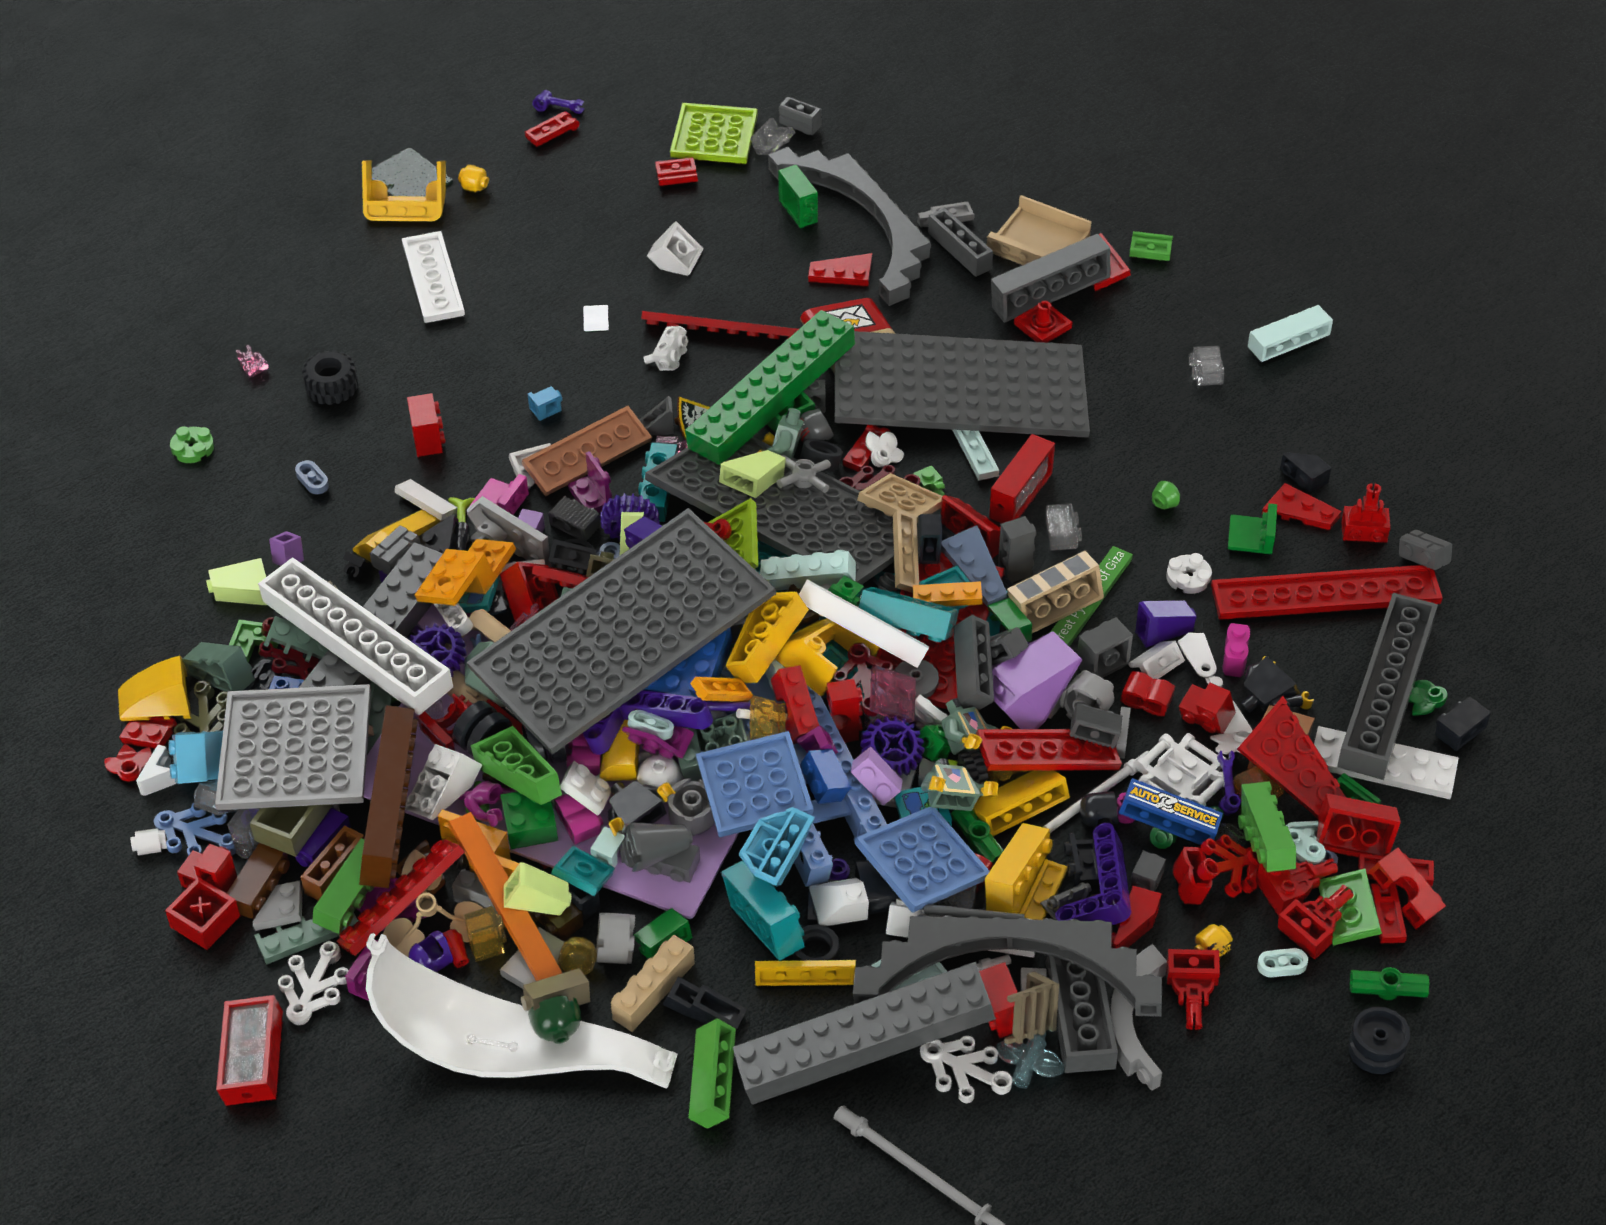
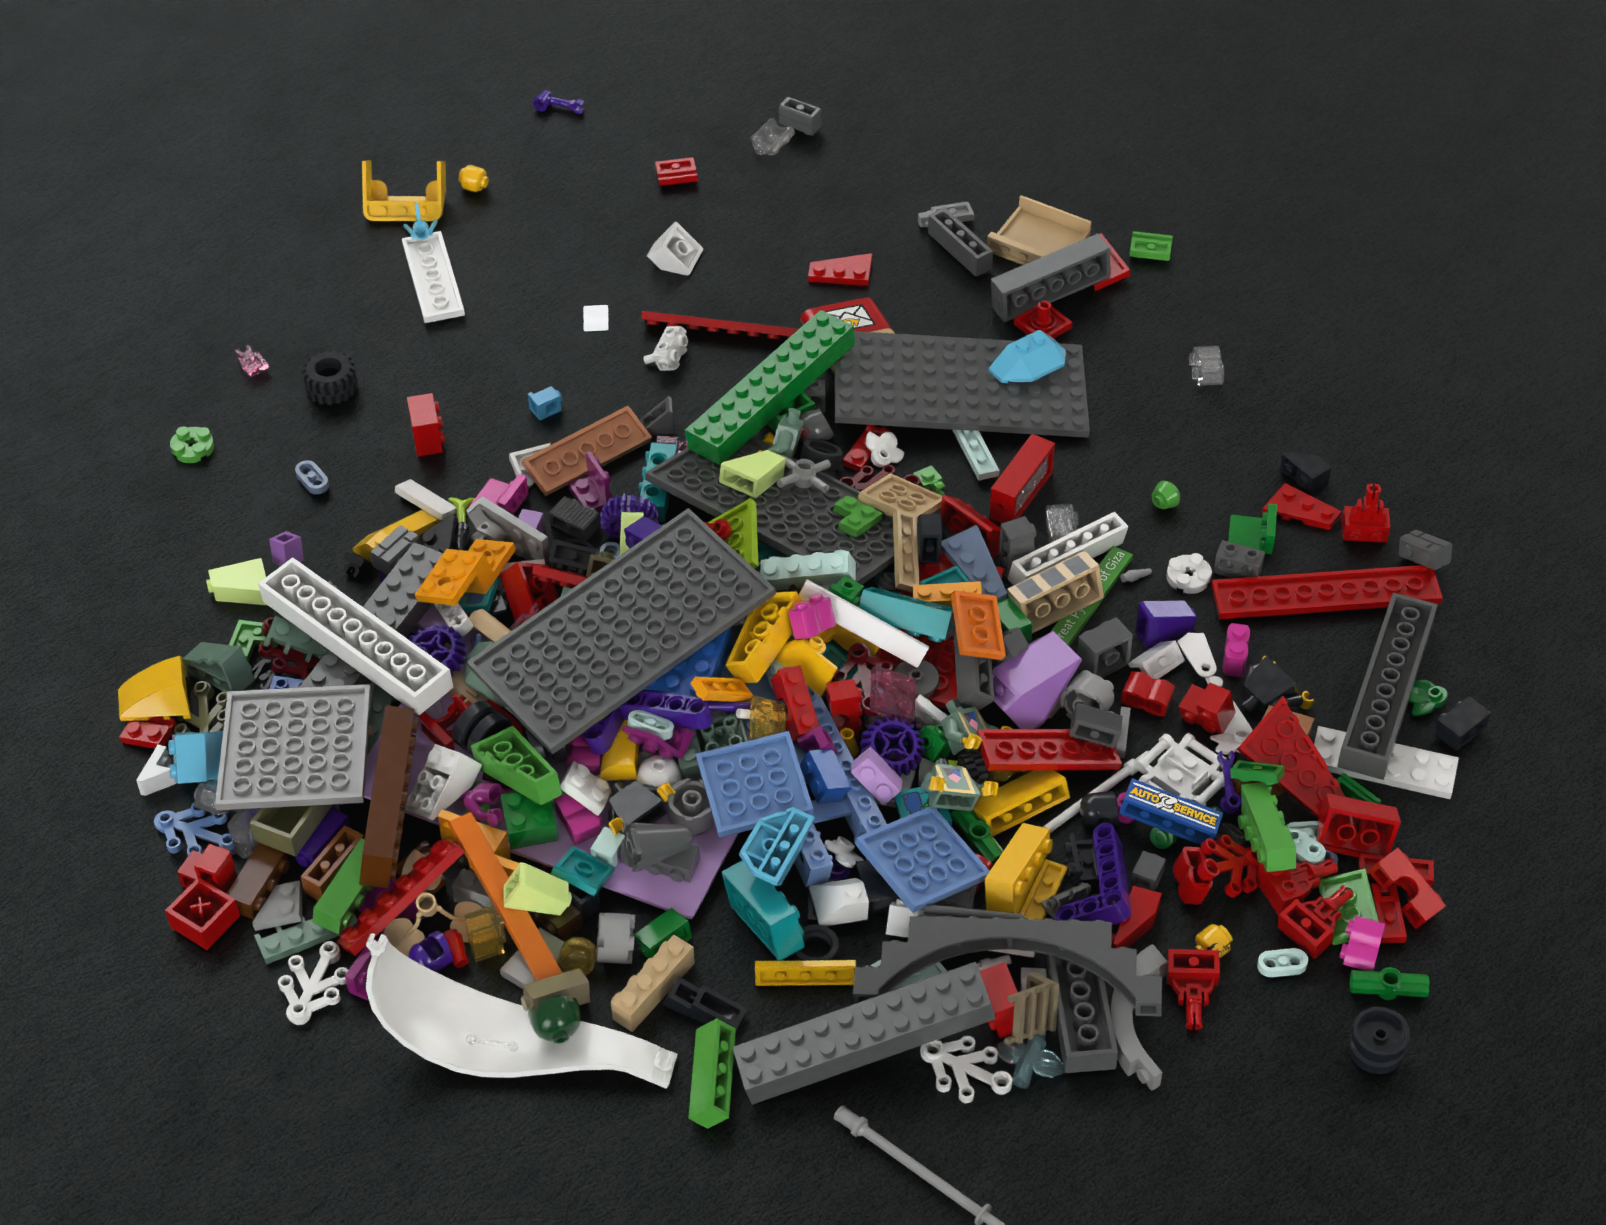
red plate [105,744,152,781] -> none
white brick [131,828,167,855] -> none
brick [216,995,283,1106] -> none
piece [372,147,453,196] -> none
red plate [525,111,580,147] -> none
lime plate [670,103,758,164] -> none
shield [674,397,710,442] -> none
arch [768,147,931,306] -> none
green window [778,165,818,228] -> none
light aqua brick [1248,305,1333,362] -> none
none -> medium azure plant [403,202,438,240]
none -> dark pink brick [789,594,836,639]
none -> white plate [824,836,864,868]
none -> bright green plate [833,495,883,538]
none -> yellow cone [840,728,859,759]
none -> orange plate [951,590,1006,660]
none -> medium azure wedge [988,330,1066,383]
none -> white brick [1008,512,1129,585]
none -> light grey piece [1120,568,1152,582]
none -> dark grey brick [1213,540,1265,578]
none -> green plate [1230,760,1285,785]
none -> dark pink brick [1339,915,1385,971]

